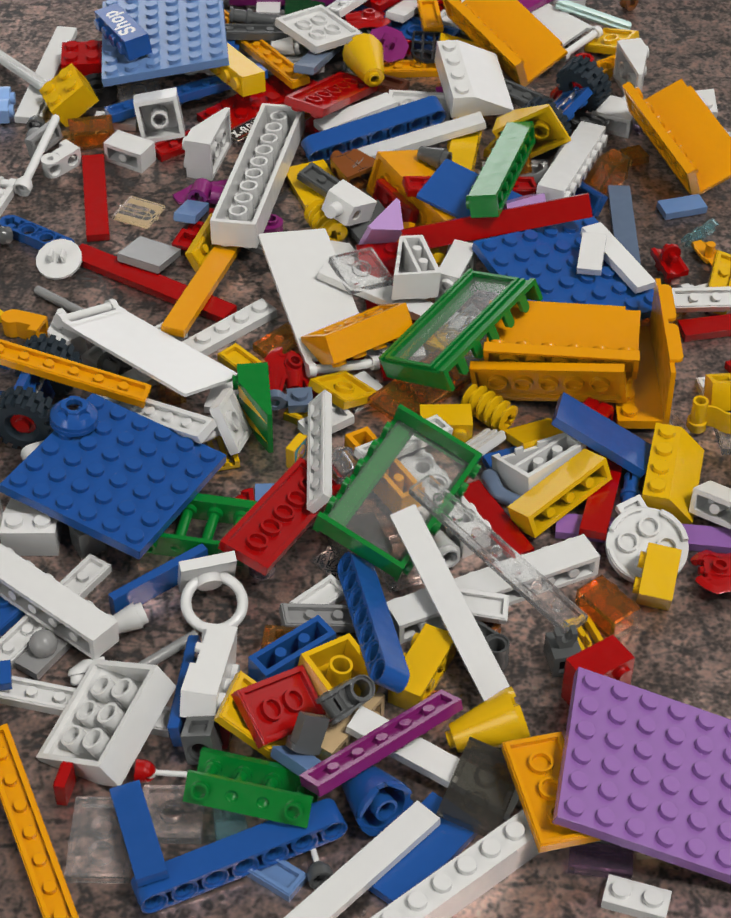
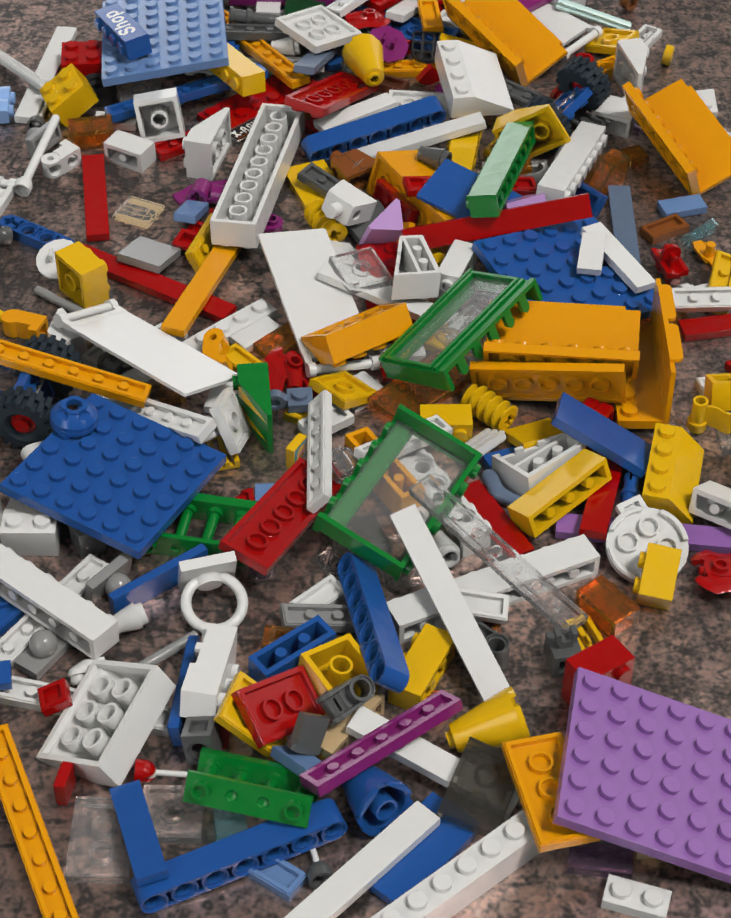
none -> red tile [37,678,73,717]
none -> yellow brick [55,241,110,309]
none -> light grey tile [84,552,133,603]
none -> light orange leg [202,328,233,370]
none -> white tile [230,316,283,353]
none -> blue tile [325,54,342,71]
none -> red tile [415,63,440,85]
none -> white tile [638,24,663,49]
none -> dark orange tile [639,213,690,245]
none -> yellow tile [661,44,675,66]

